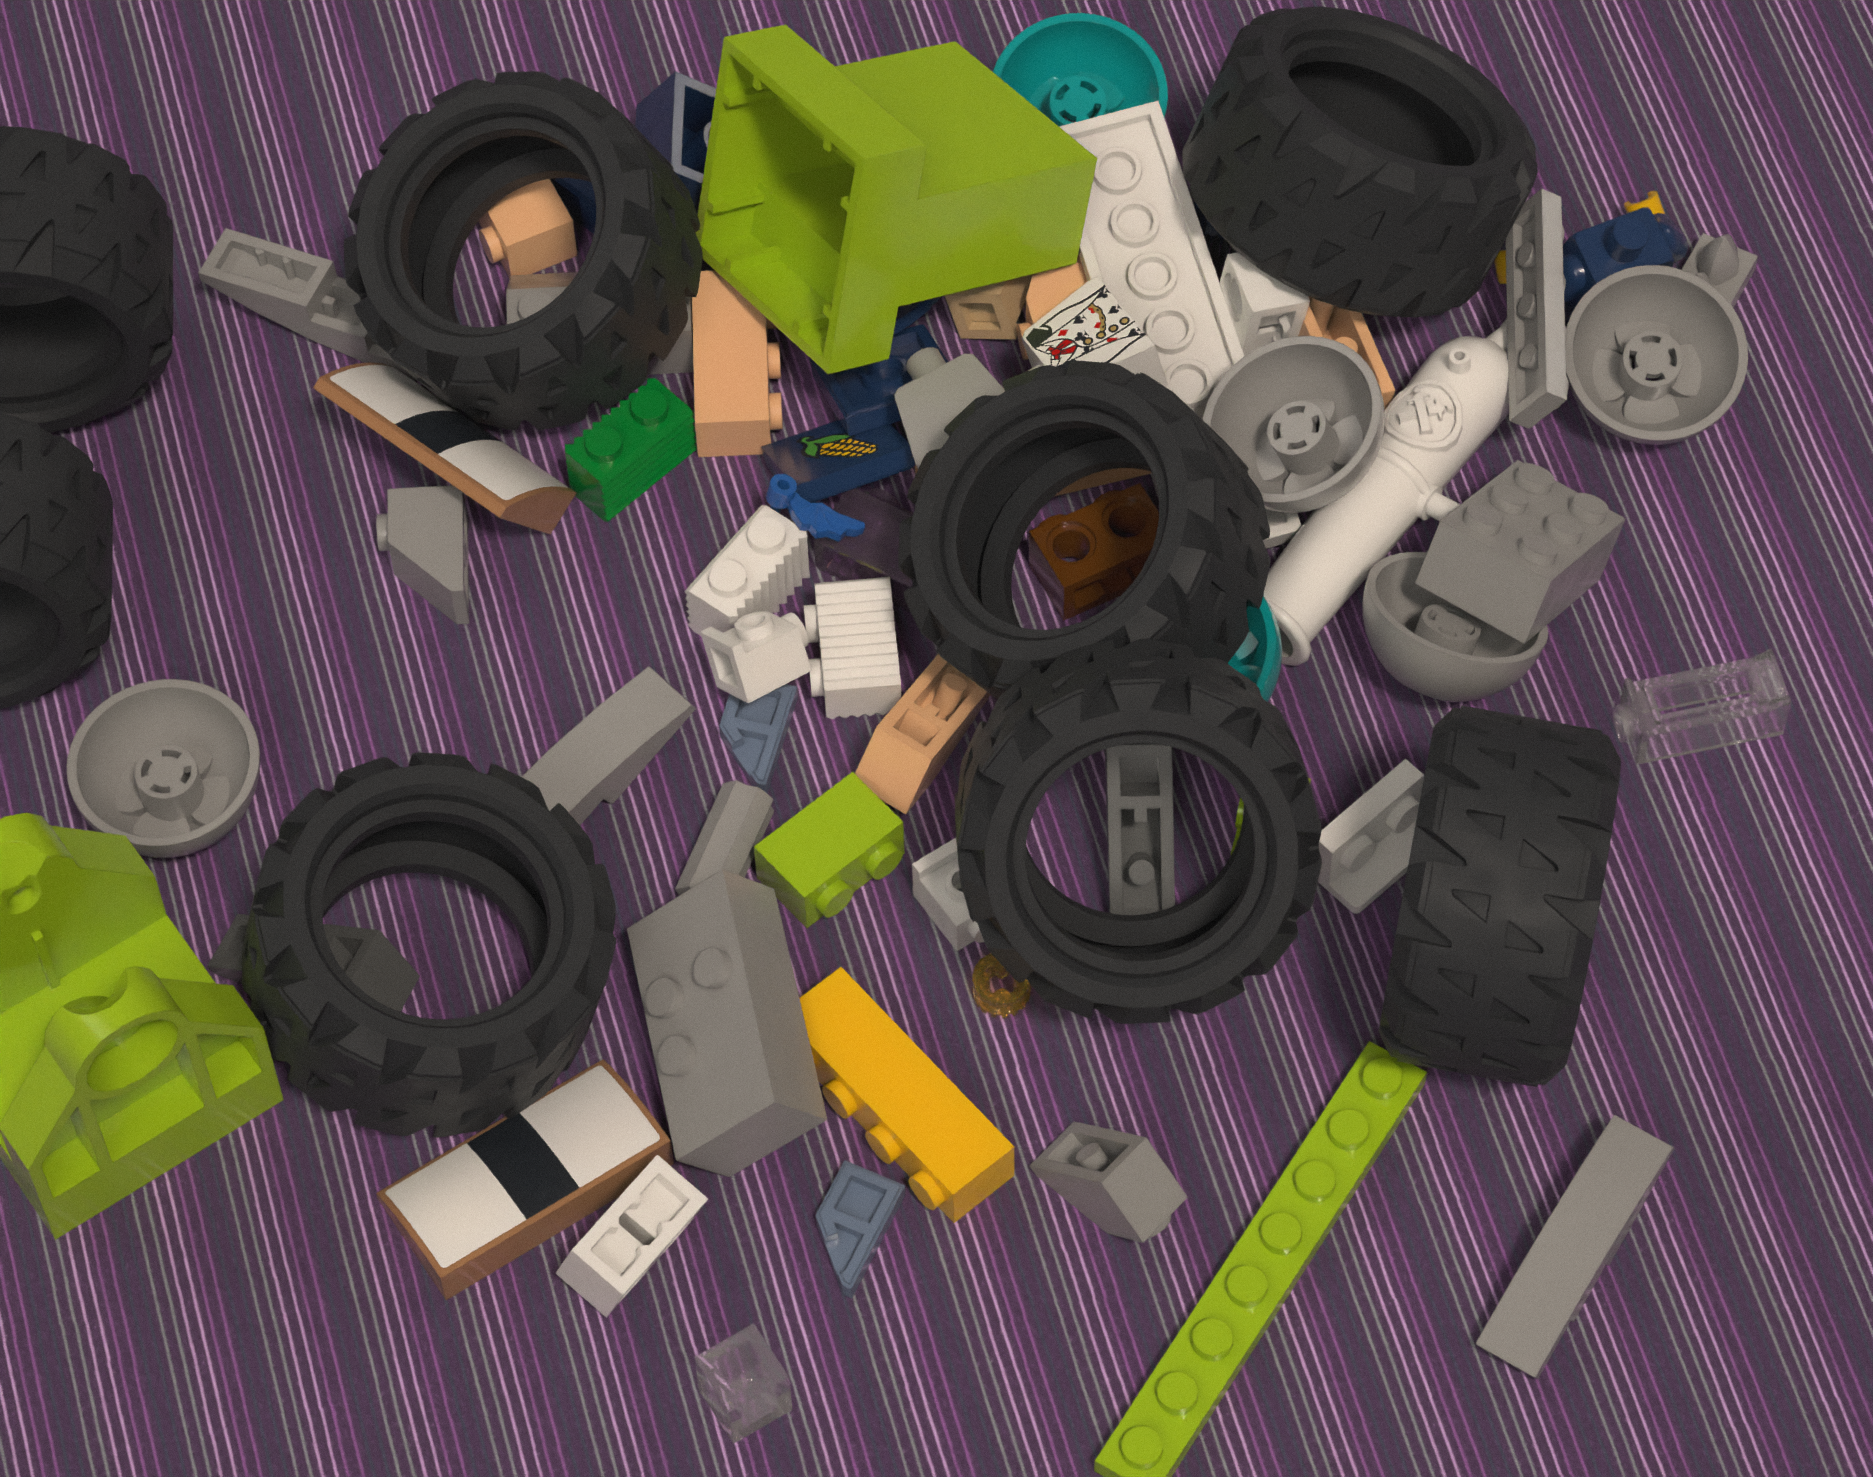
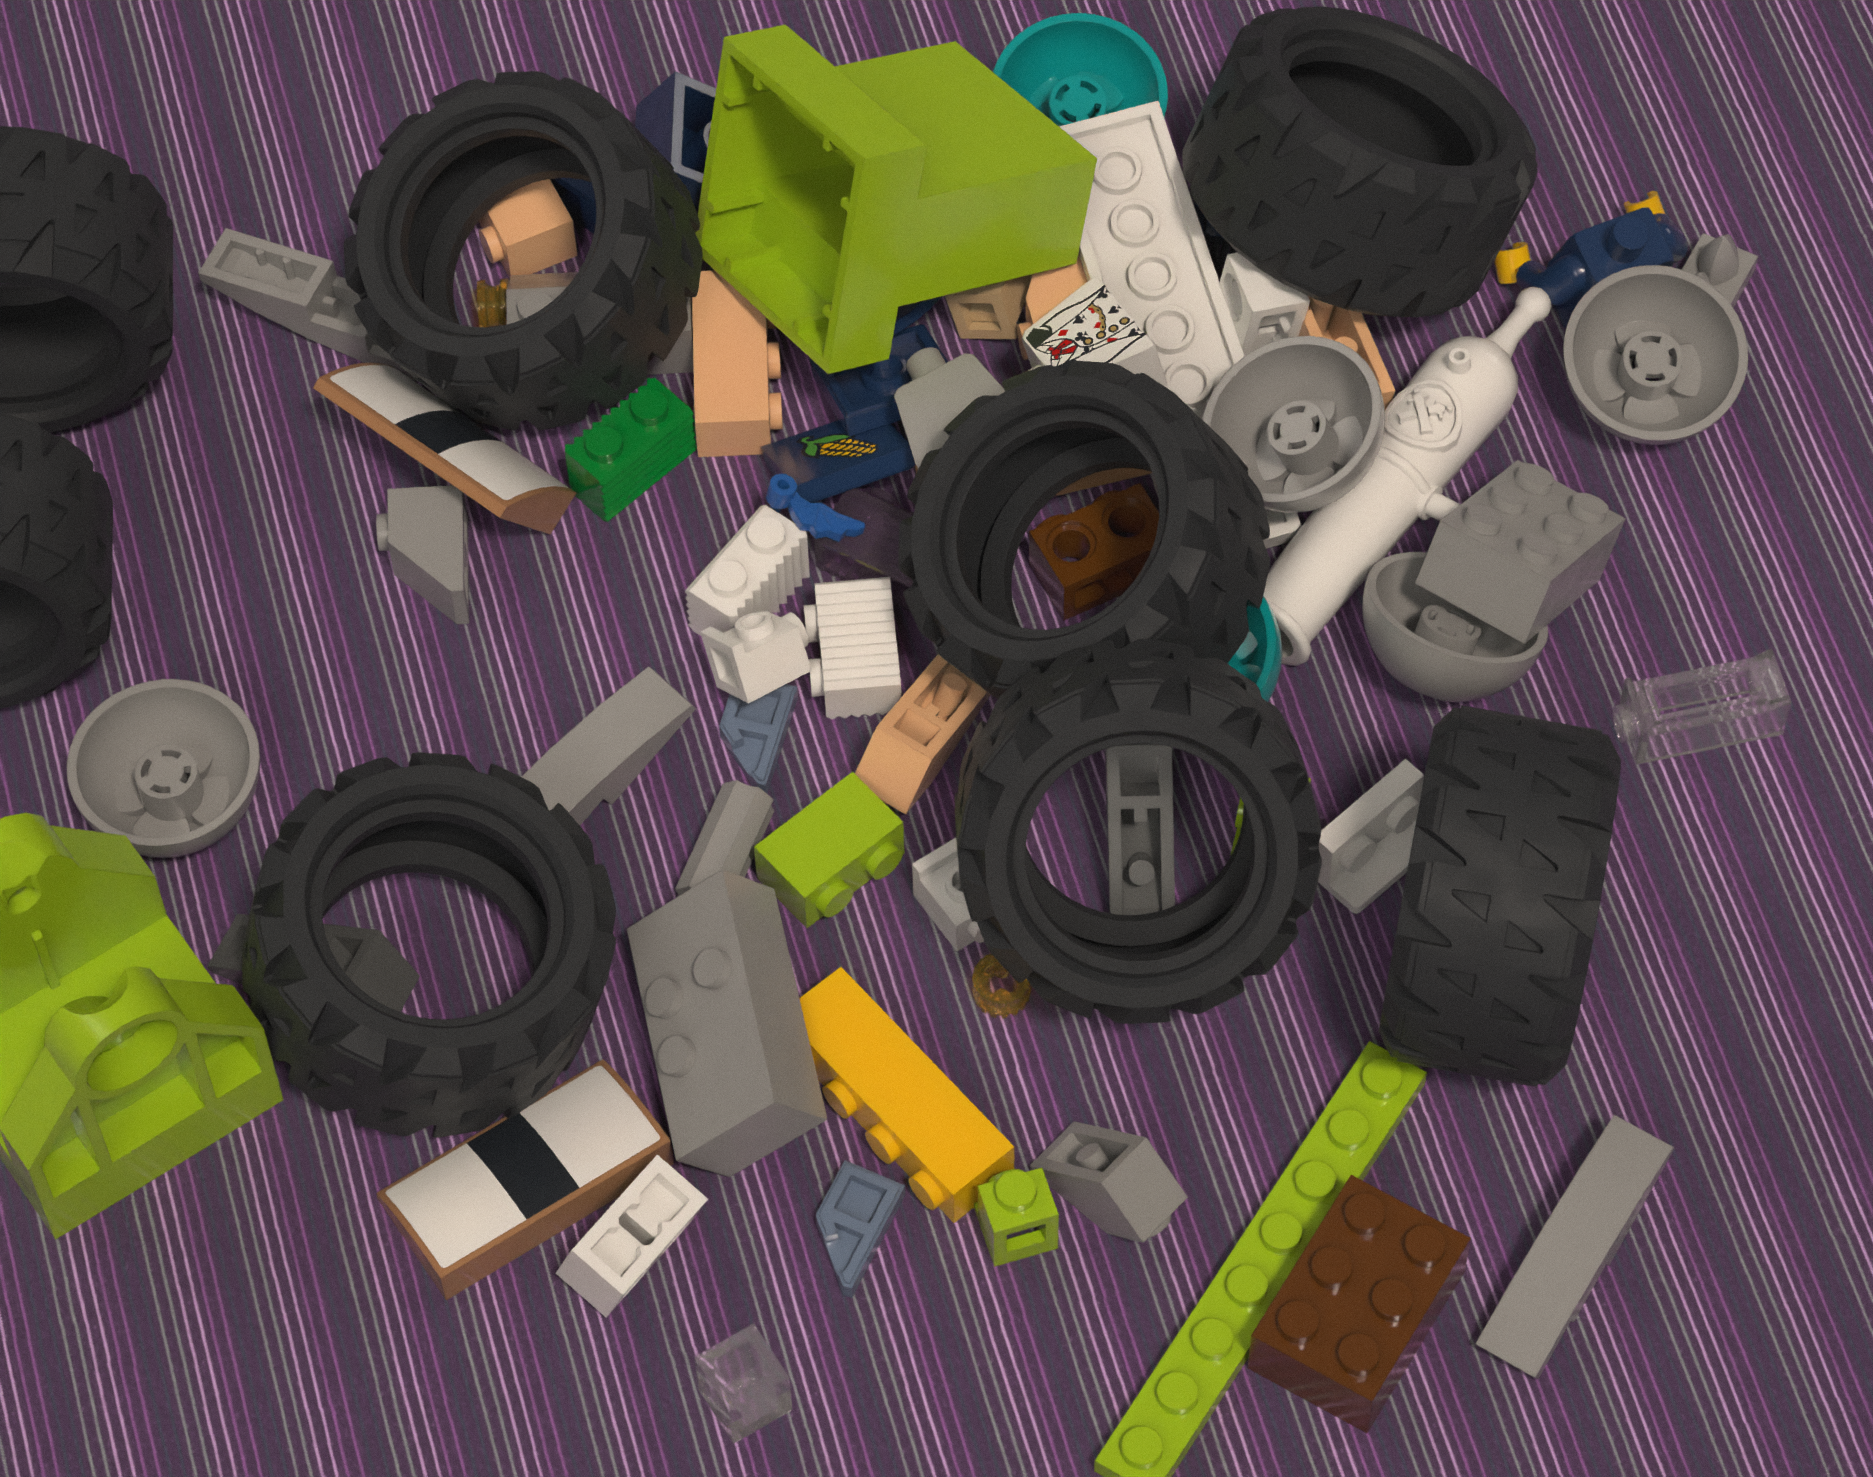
light grey plate [1506,189,1569,429] -> none
none -> clear yellow bush [477,278,509,327]
none -> lime brick [974,1168,1059,1267]
none -> reddish brown brick [1248,1175,1471,1433]

